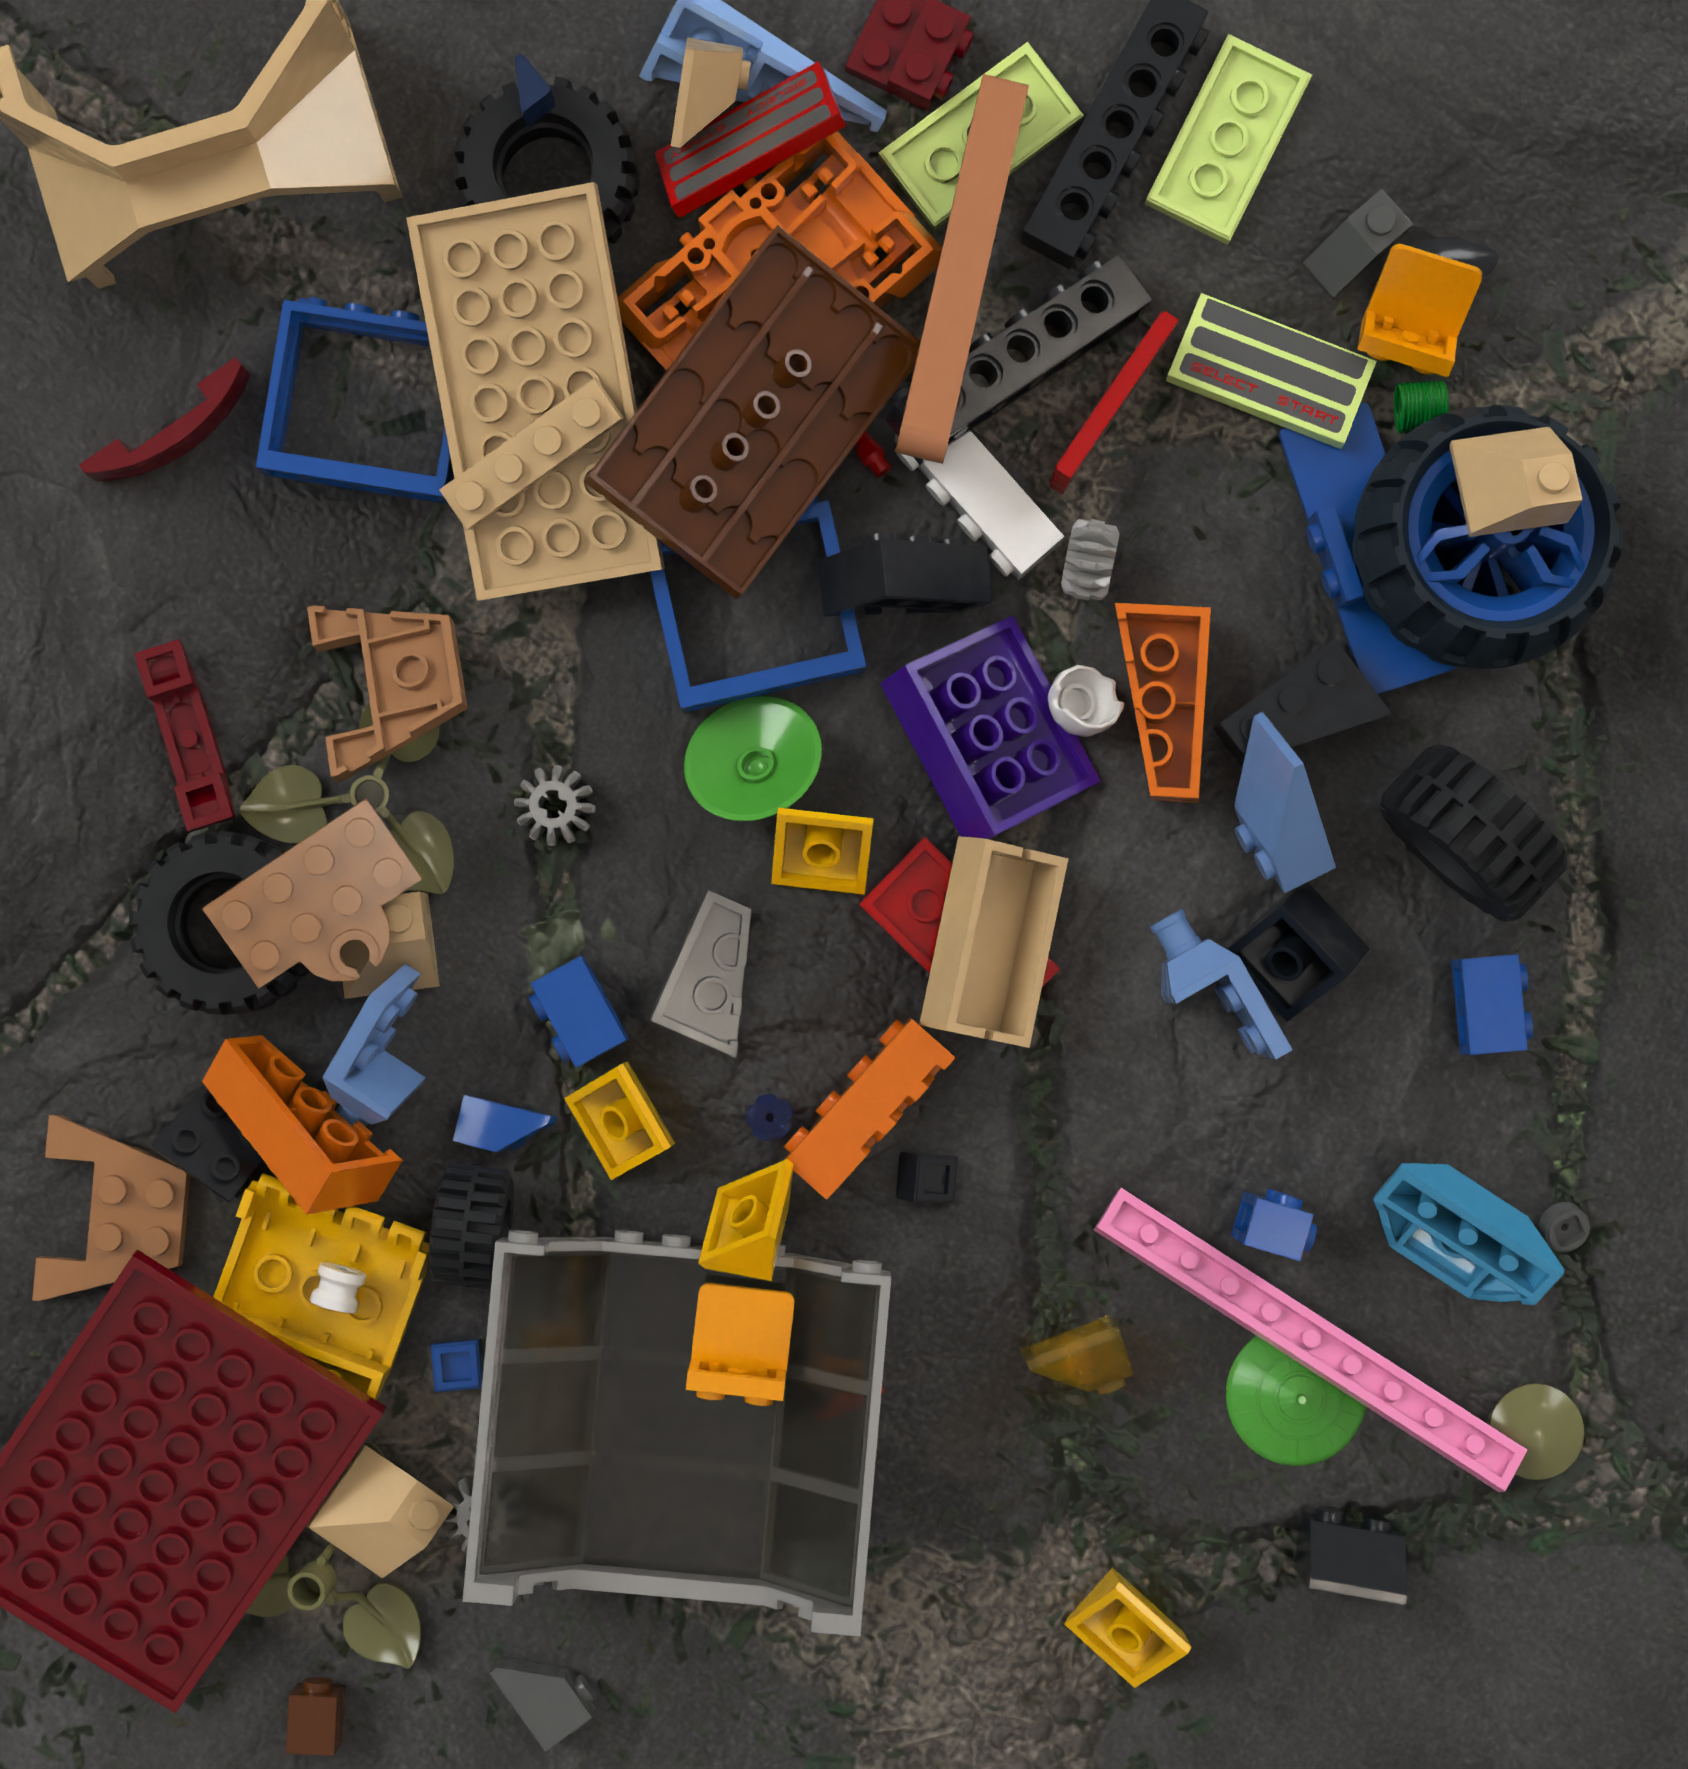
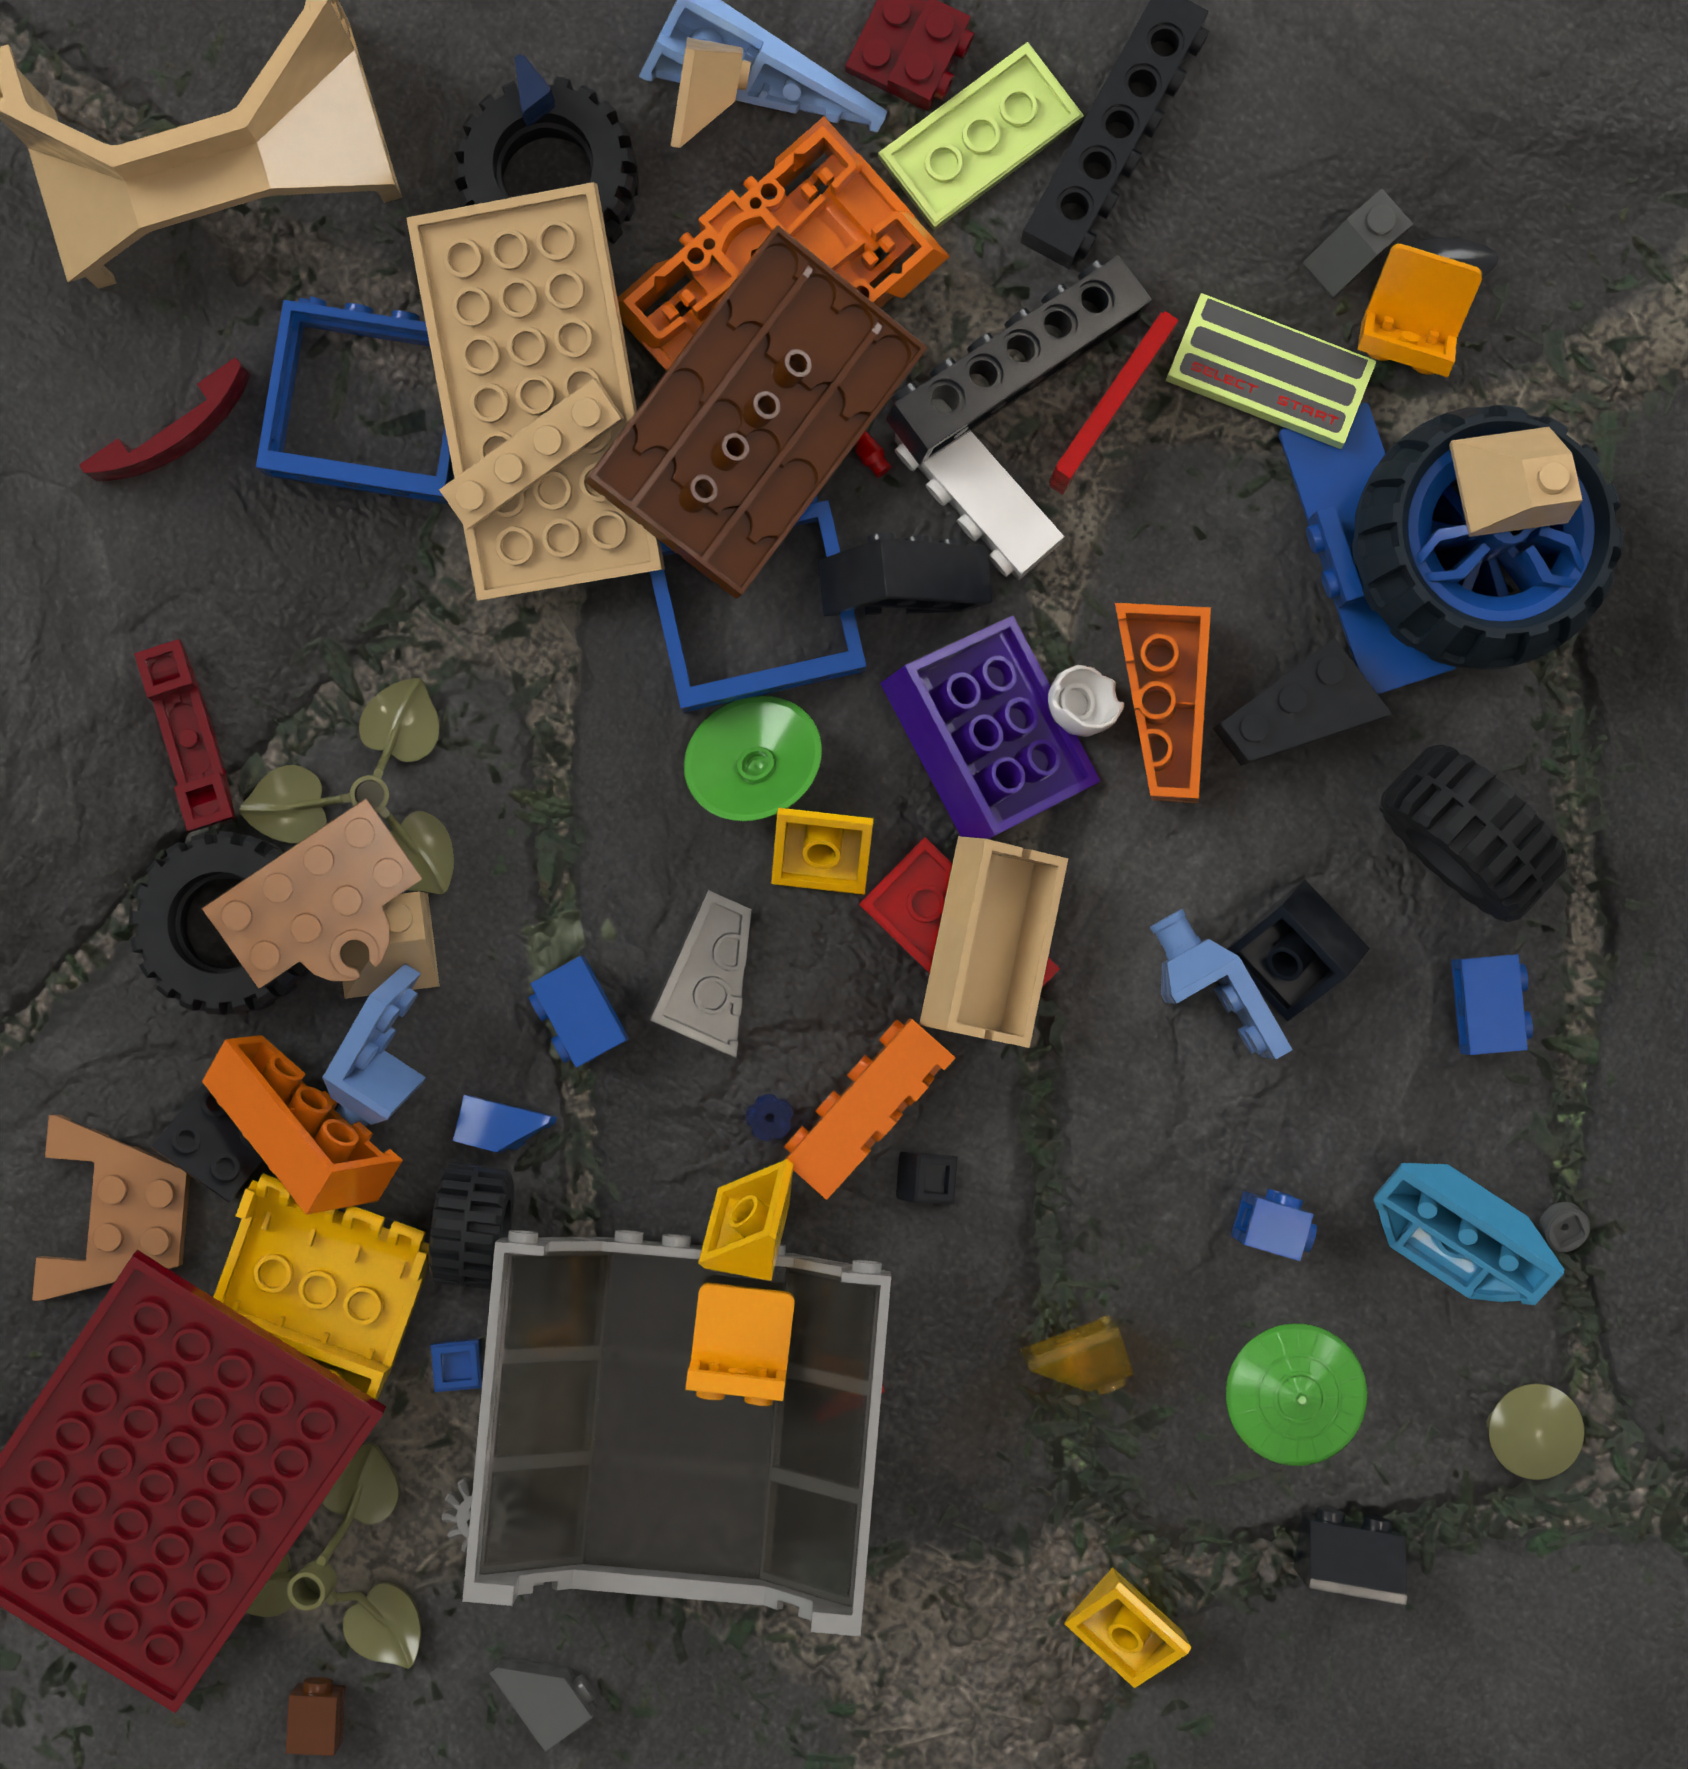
tan slope [306,1444,454,1578] -> none
medium nougat wing [307,605,468,783] -> none
white wheel [310,1262,367,1313] -> none
light grey gear [514,765,596,846] -> none
yellow slope [564,1062,675,1180] -> none
tile [655,61,847,218] -> none
nougat beam [895,74,1029,464] -> none
light grey gear [1061,519,1120,600] -> none
bright pink plate [1094,1188,1527,1492] -> none
yellowish green tile [1144,34,1312,245] -> none
medium blue slope [1234,712,1336,893] -> none
green piece [1394,380,1449,434] -> none

